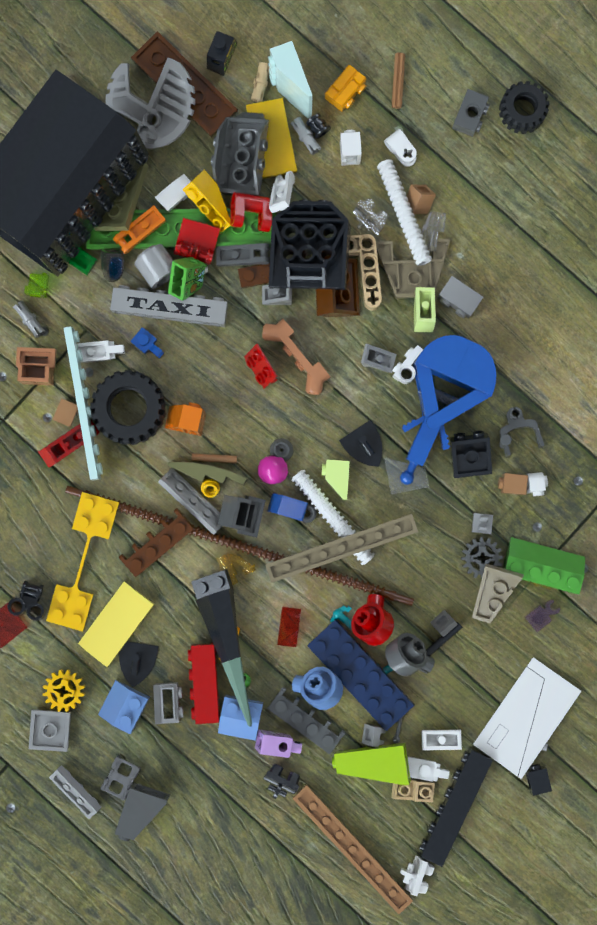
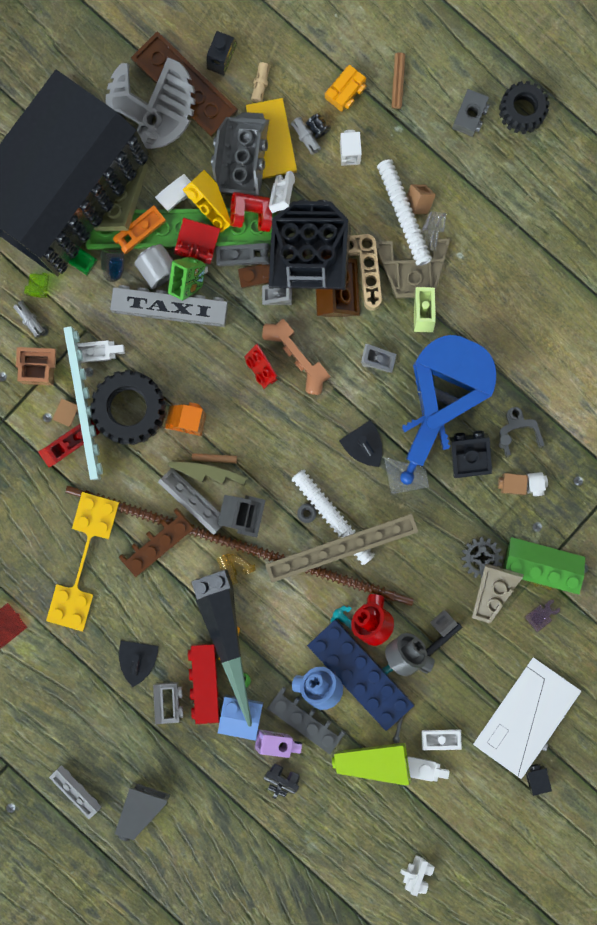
black piece [7,580,45,621] -> none
light grey plate [29,709,71,752] -> none
yellow gear [43,669,85,712] -> none
light yellow slope [78,581,155,667] -> none
medium blue slope [98,680,150,734] -> none
flat silver piece [101,755,141,801] -> none
blue plate [130,327,164,359] -> none
yellow plate [201,479,220,498] -> none
dark pink hair [258,455,288,484] -> none
blue slope [267,493,308,521] -> none
light aqua slope [268,41,312,119] -> none
dark grey plate [270,438,294,462] -> none
clear red slope [277,607,301,647] -> none
medium nougat plate [292,784,413,914] -> none
yellowish green slope [322,460,350,500] -> none
clear hips [353,198,389,235] -> none
light grey tile [362,724,386,747] -> none
white piece [384,129,417,167] -> none
white plate [392,345,423,384] -> none
tan slope [392,780,435,802] -> none
black brick [418,748,493,867] -> none
light grey brick [437,276,483,319] -> none
light grey tile [472,513,493,534] -> none

